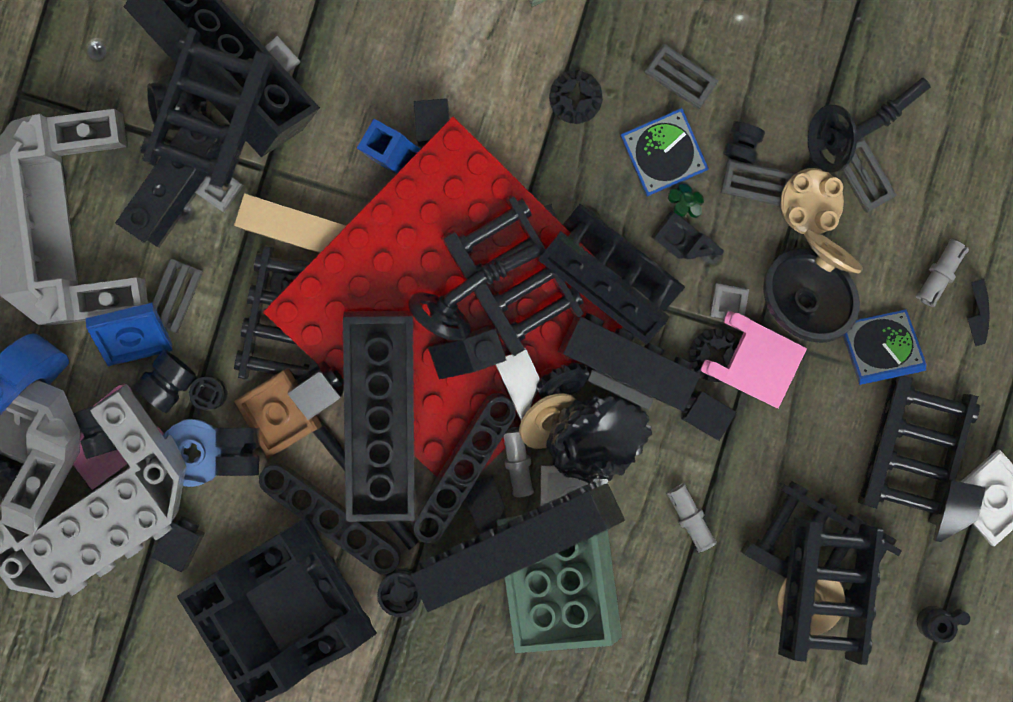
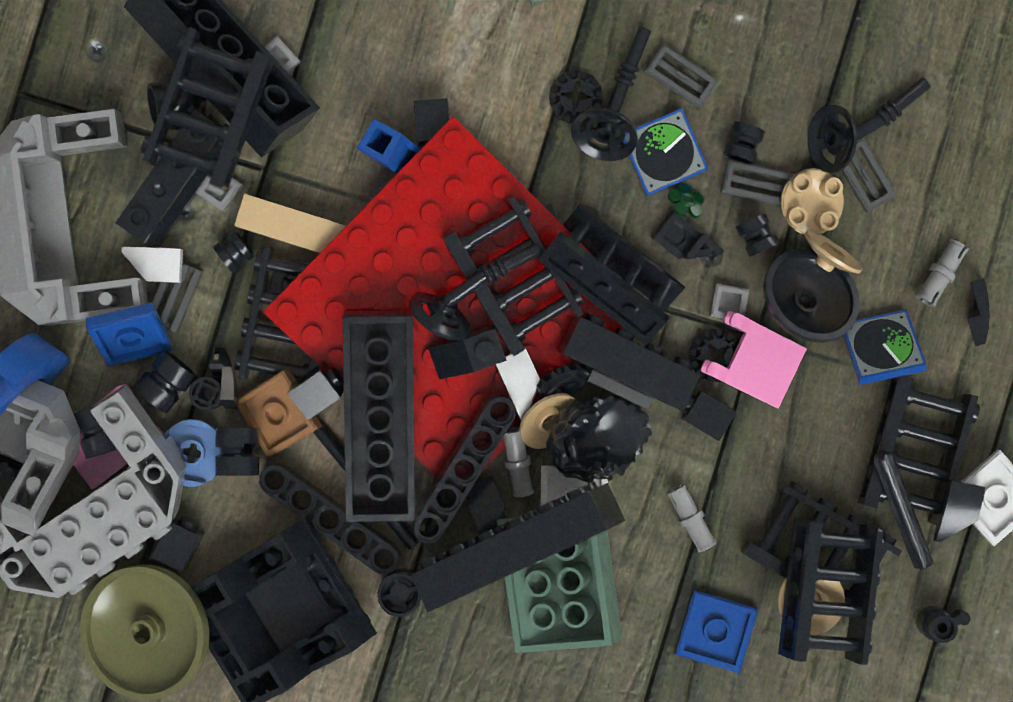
none -> olive dish [80,564,209,701]
none -> white slope [122,247,183,283]
none -> black slope [209,347,238,409]
none -> black wheel [213,230,255,273]
none -> black dish [571,26,651,161]
none -> blue tile [674,589,759,673]
none -> black wheel [735,213,780,257]
none -> black axle [873,451,933,571]

